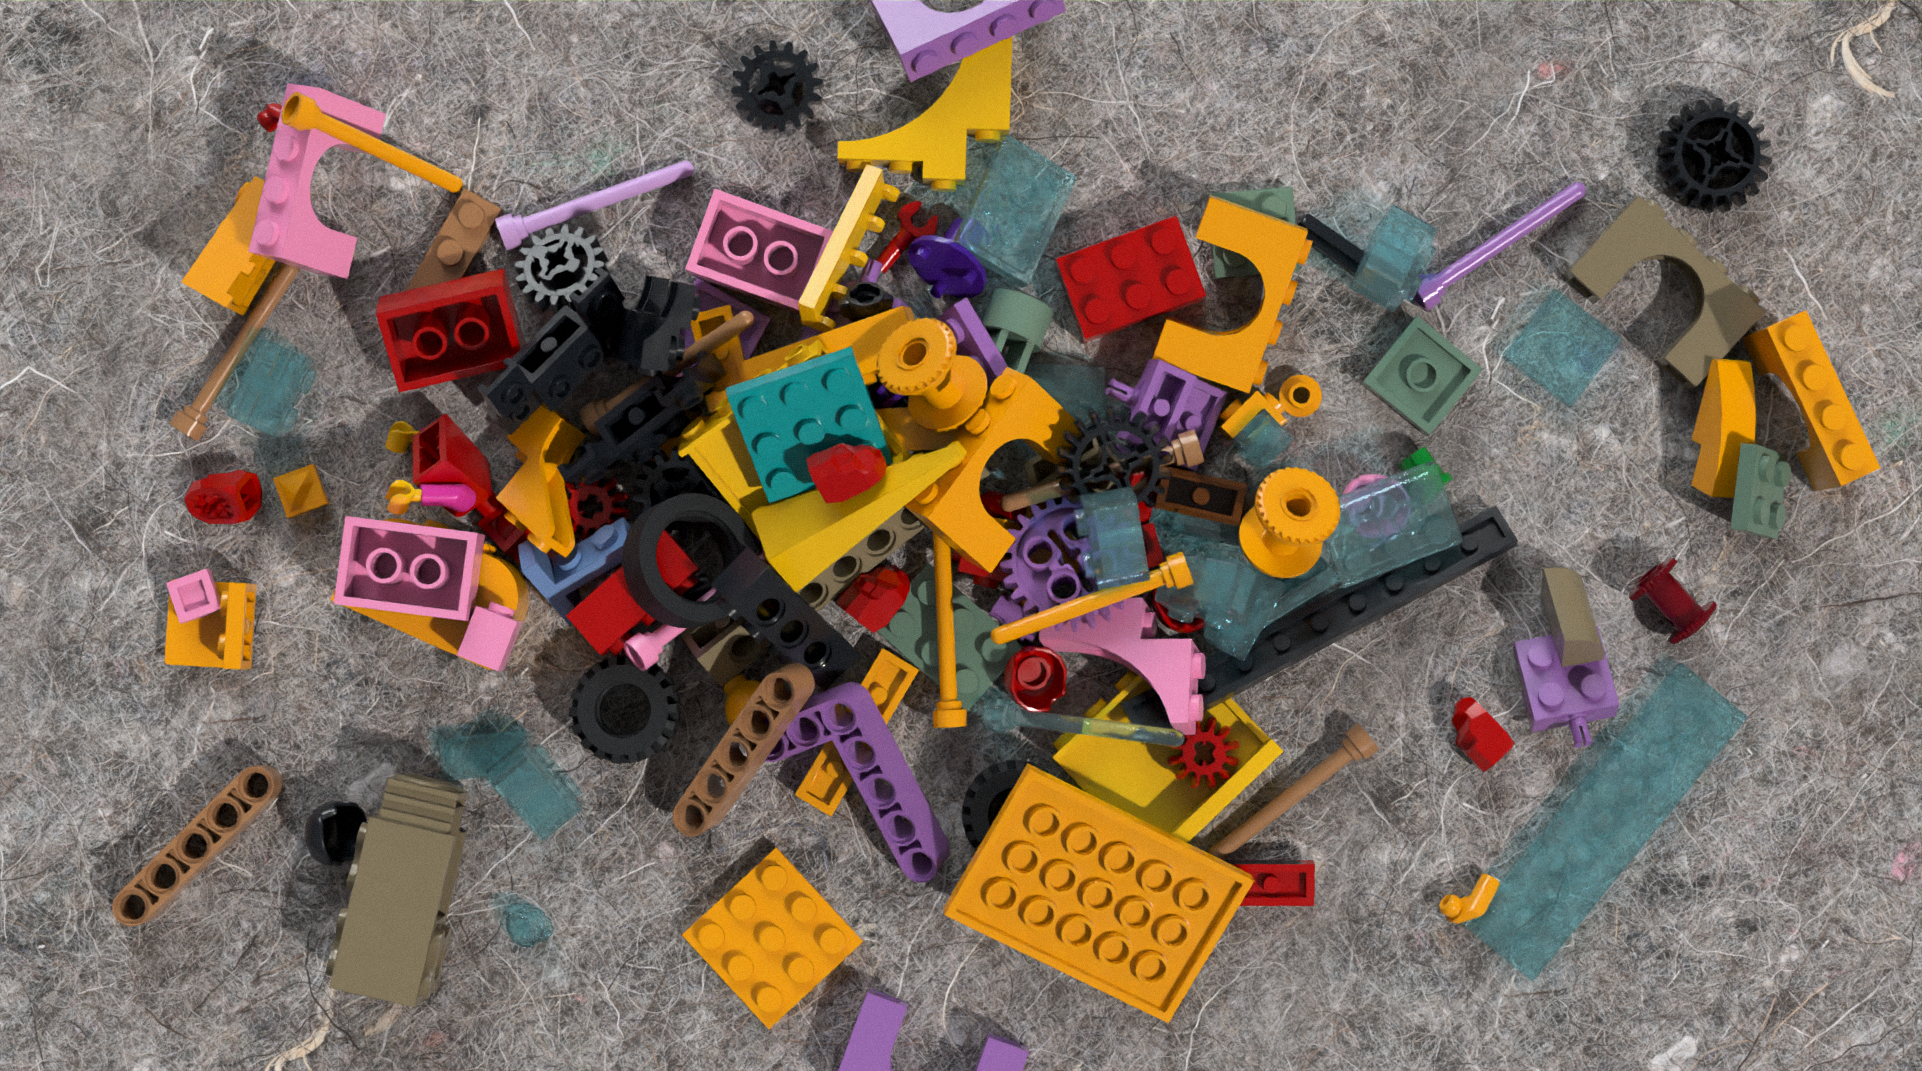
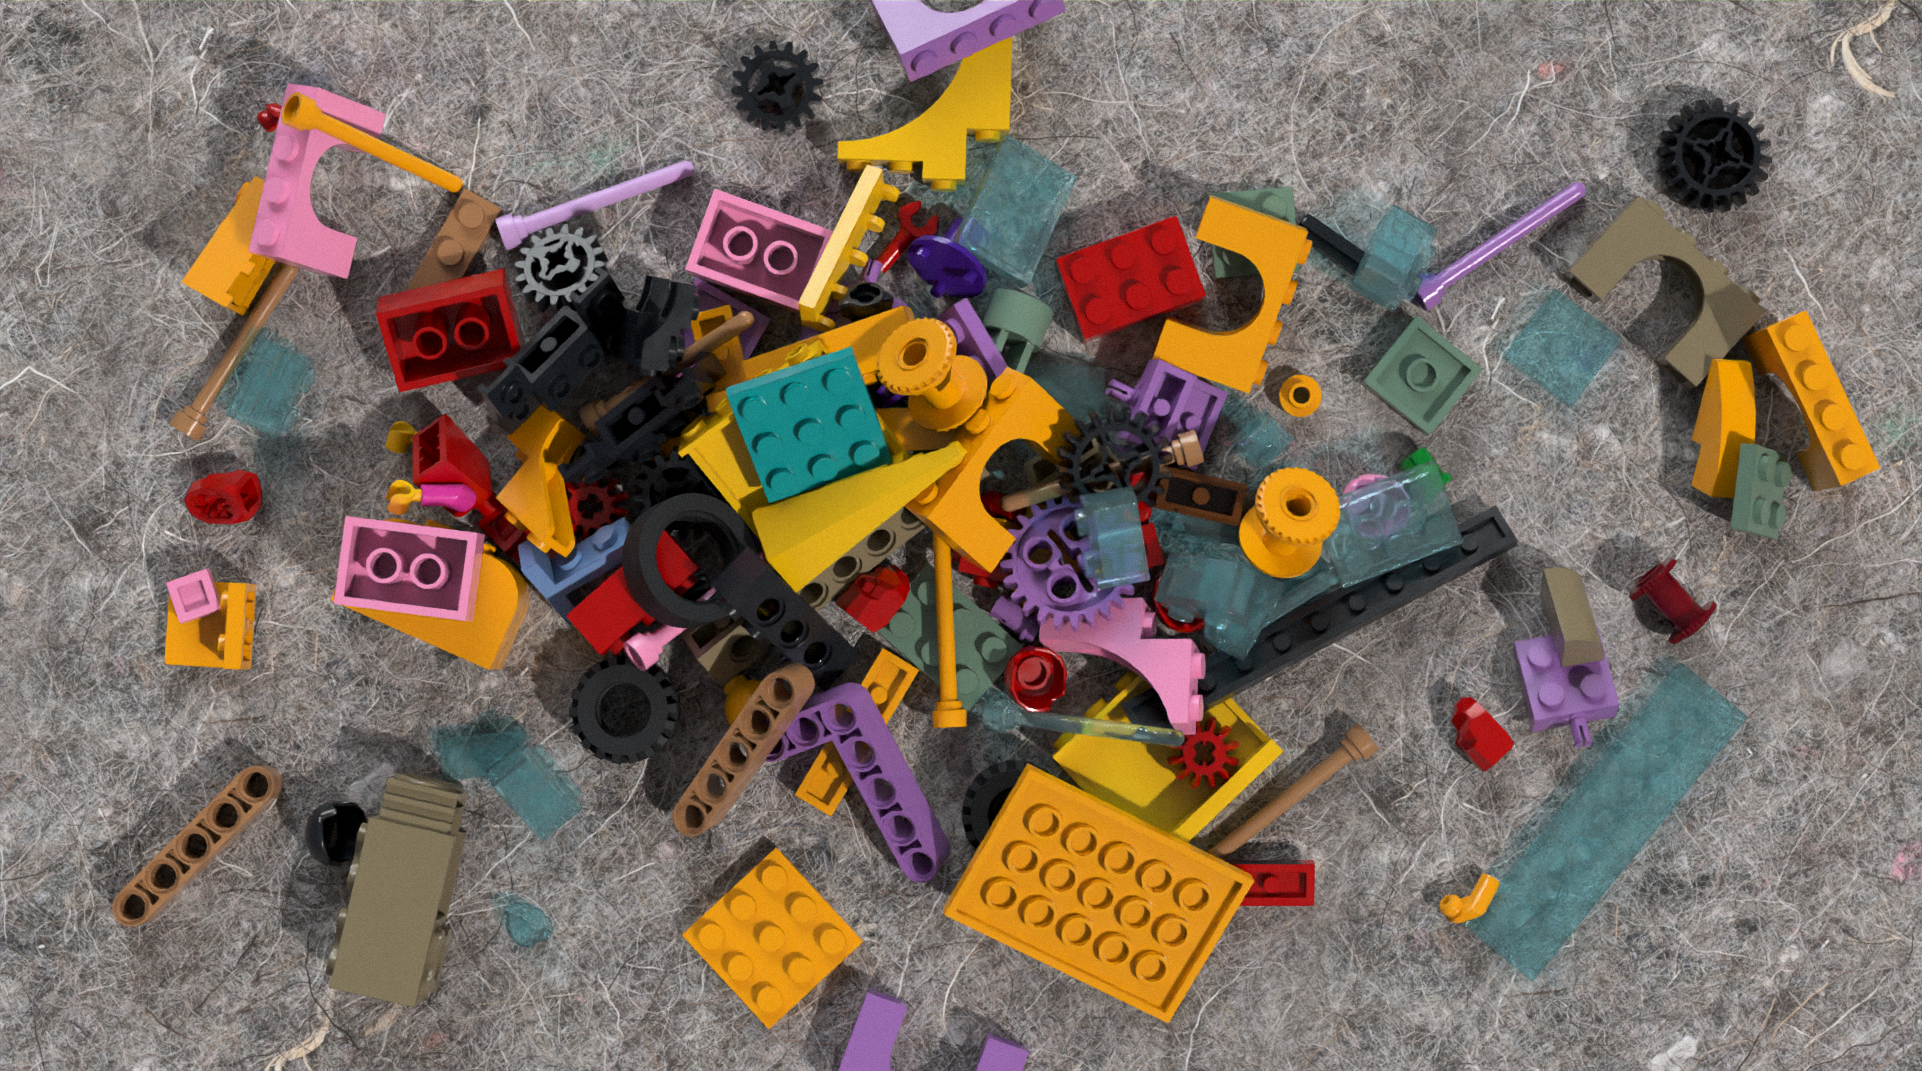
light orange tile [273,464,330,519] -> none
bright pink brick [457,601,523,671] -> none
red rock [806,443,886,503] -> none
light orange piece [991,551,1194,645] -> none
light orange bracket [1217,391,1287,441] -> none

